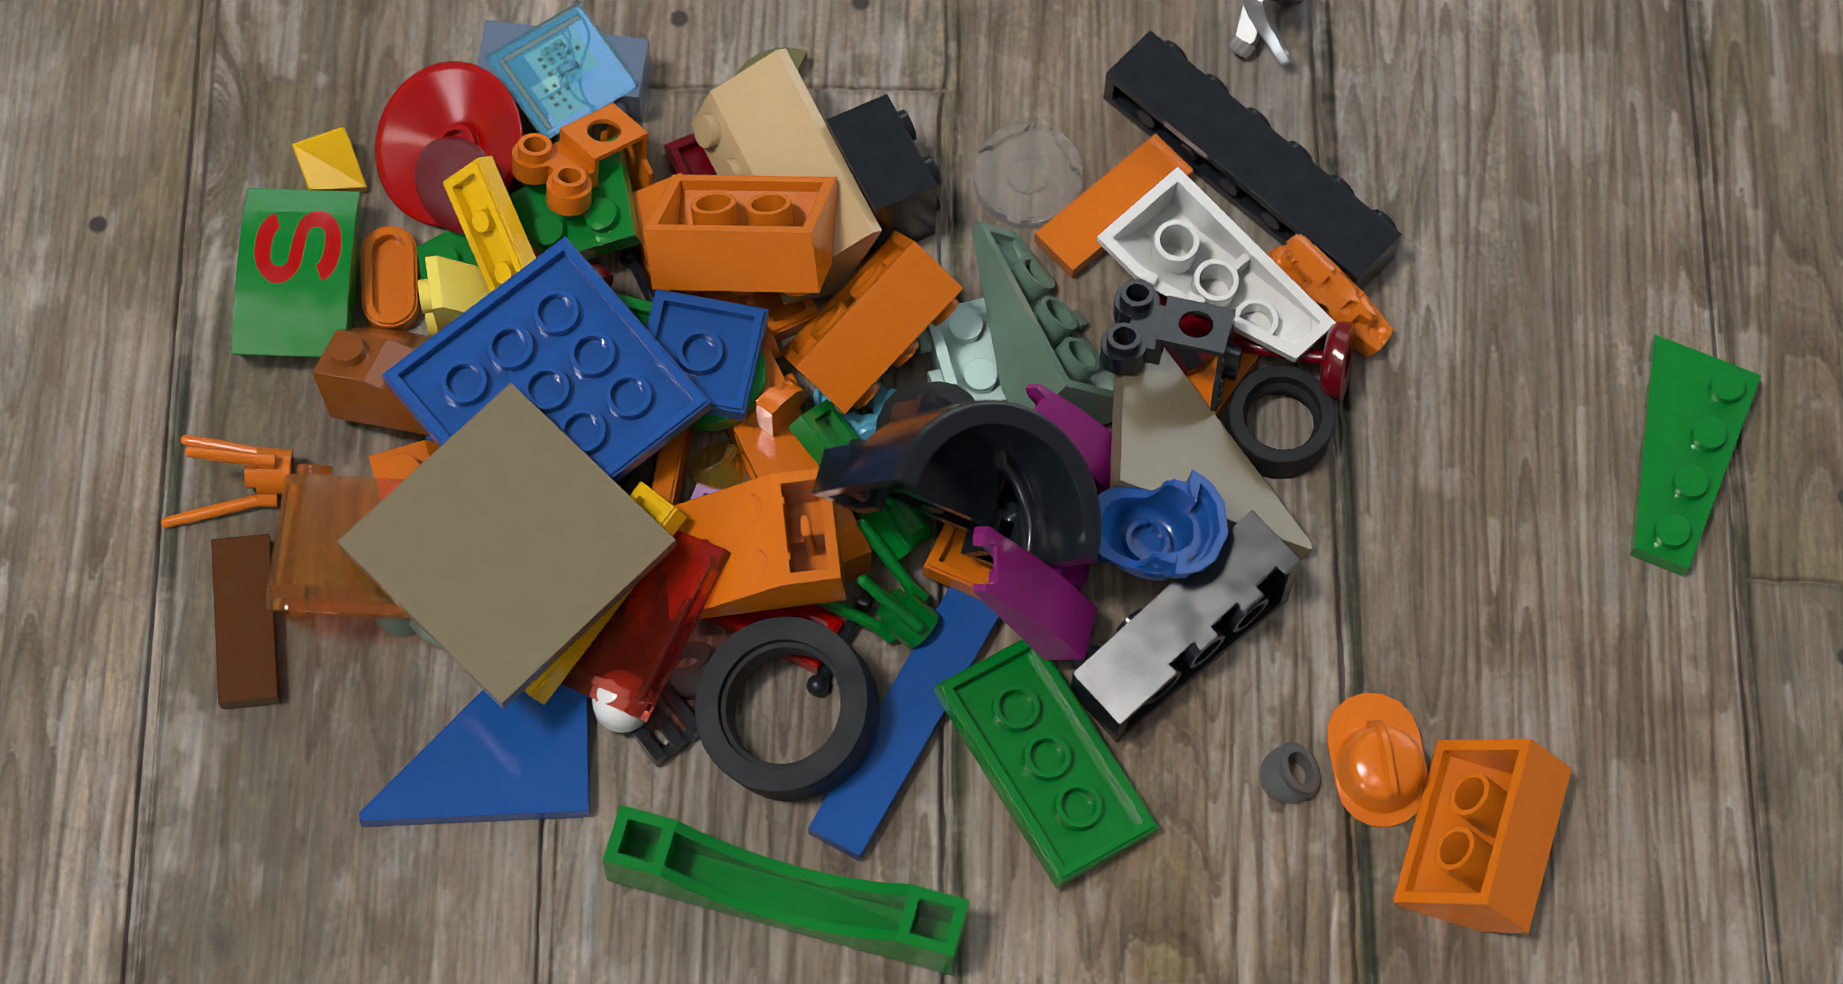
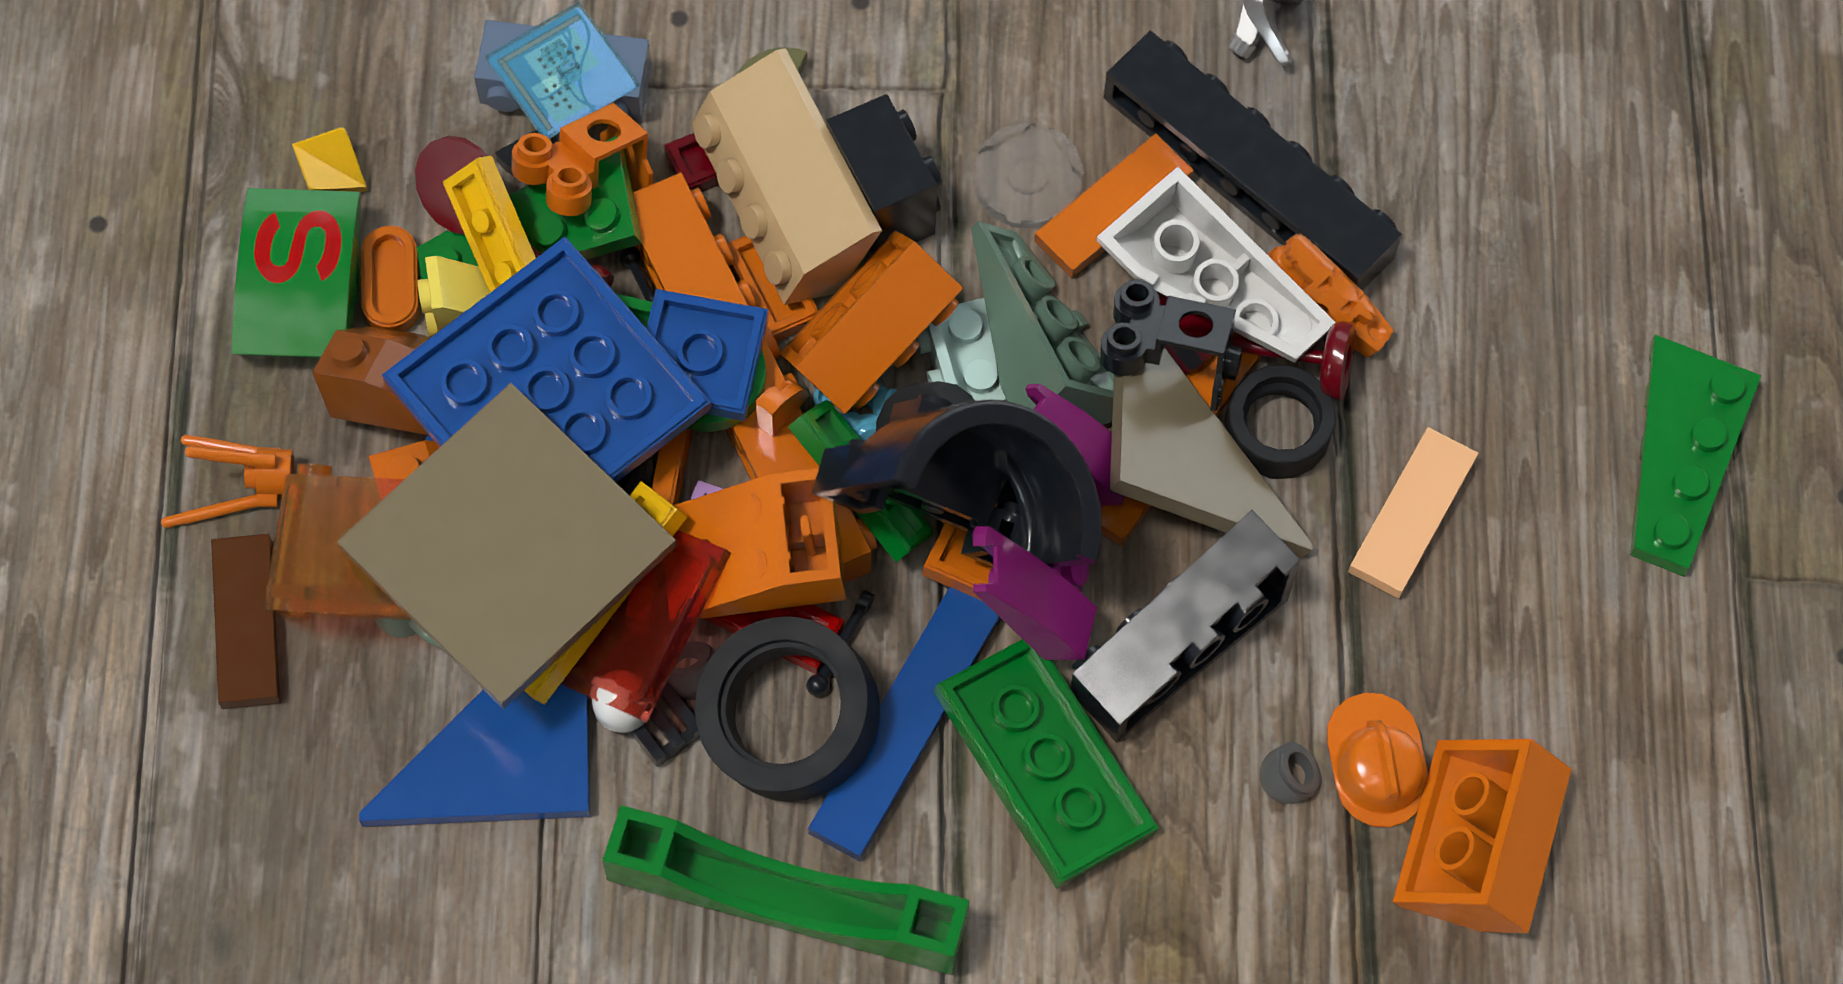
red hat [375,61,522,226] -> none
orange slope [644,175,838,297] -> none
clear yellow piece [686,442,746,490] -> none
green plant [818,519,939,649] -> none
blue helmet [1097,469,1228,582] -> none
none -> light nougat tile [1348,427,1478,599]

